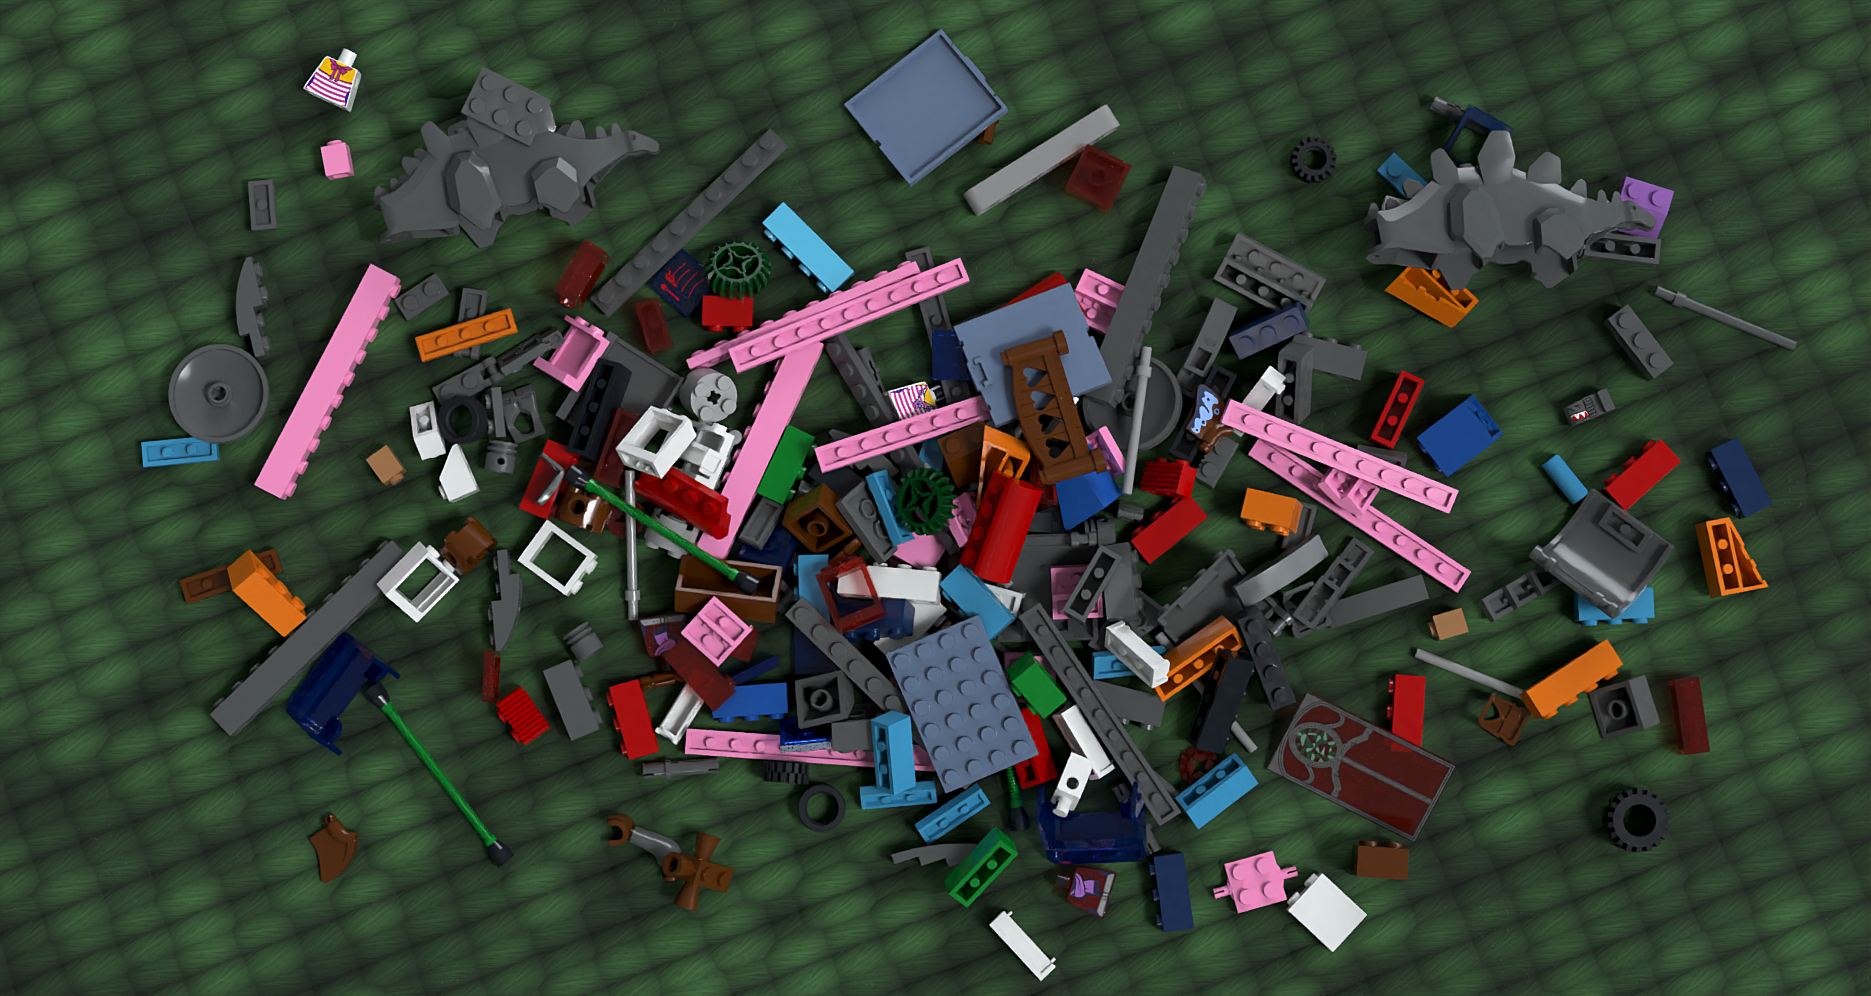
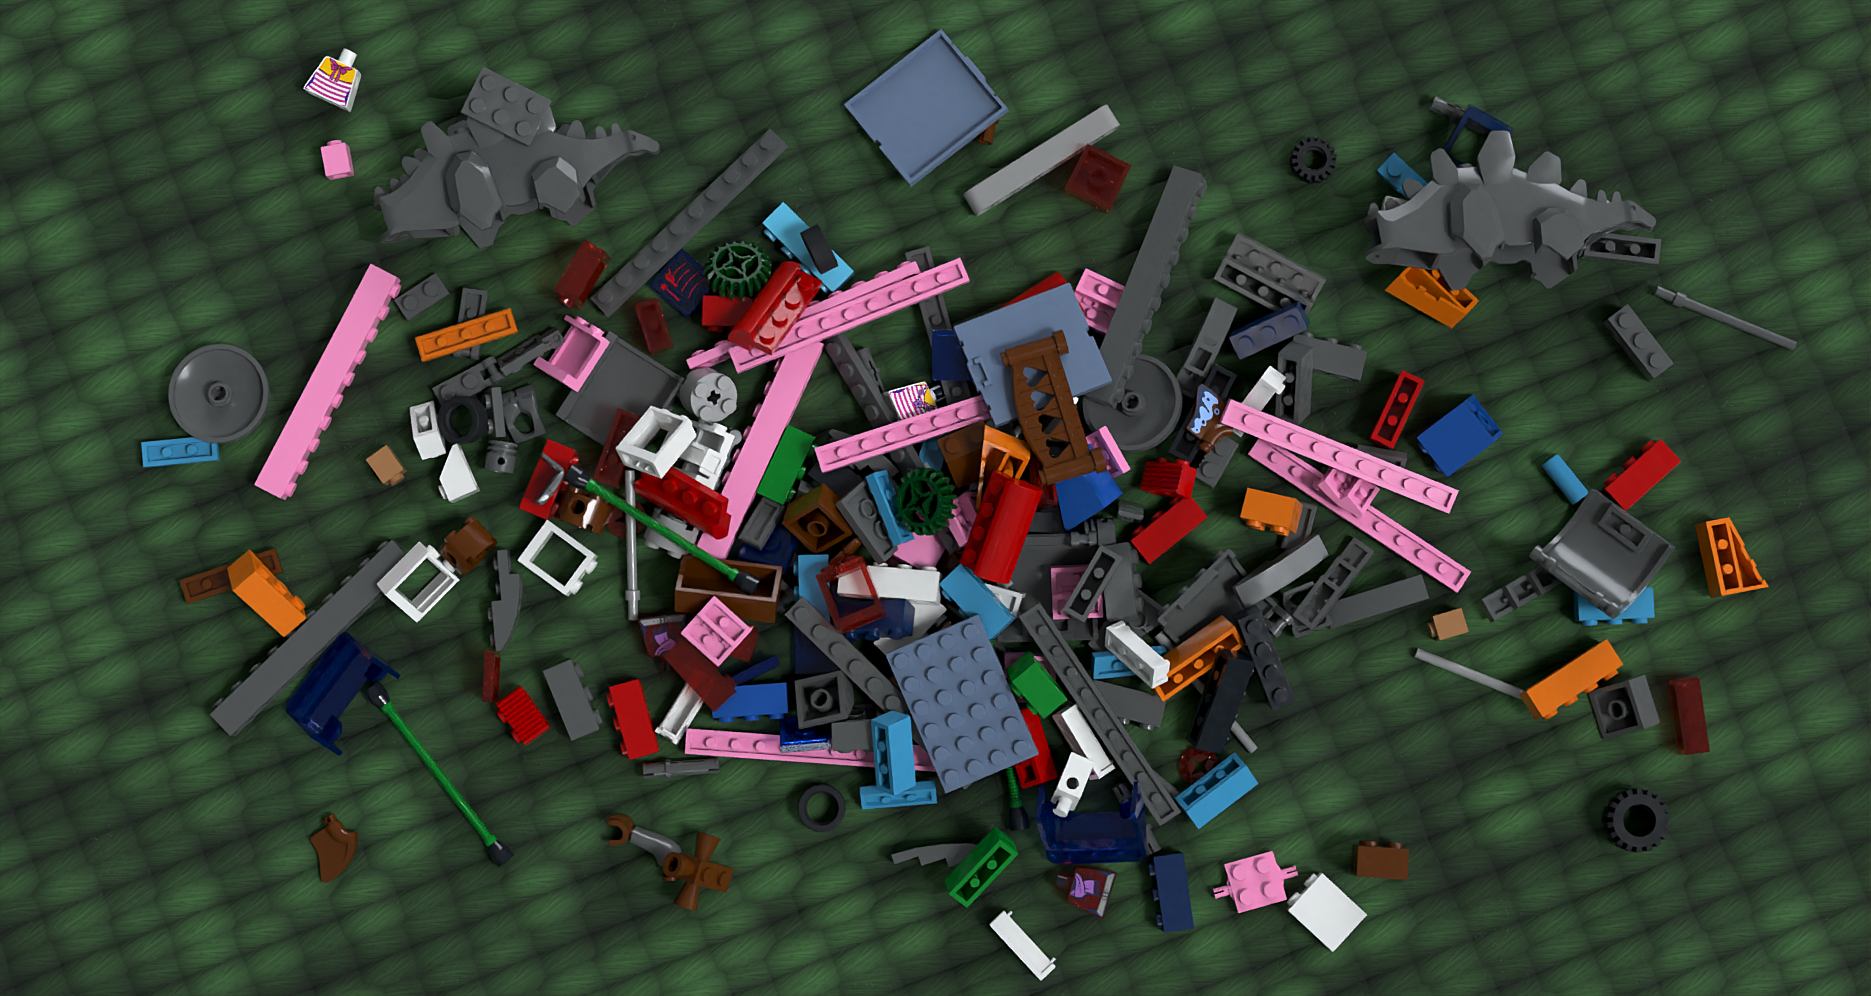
dark grey slope [236,257,271,360] -> none
dark grey plate [248,179,278,232] -> none
dark grey piece [563,622,604,663] -> none
black brick [566,358,632,465] -> none
reddish brown axle [640,668,689,690] -> none
black tyre [763,761,810,784] -> none
dark azure plate [914,783,991,845] -> none
light grey bar [1122,346,1152,495] -> none
piece [1266,690,1457,843] -> none
red brick [1384,674,1426,752] -> none
reddish brown piece [1477,693,1531,746] -> none
dark grey leg [1563,388,1615,427] -> none
medium lavender slope [1615,176,1674,239] -> none
dark blue brick [1706,437,1772,519] -> none
none -> red brick [728,261,822,356]
none -> black tyre [800,224,838,274]

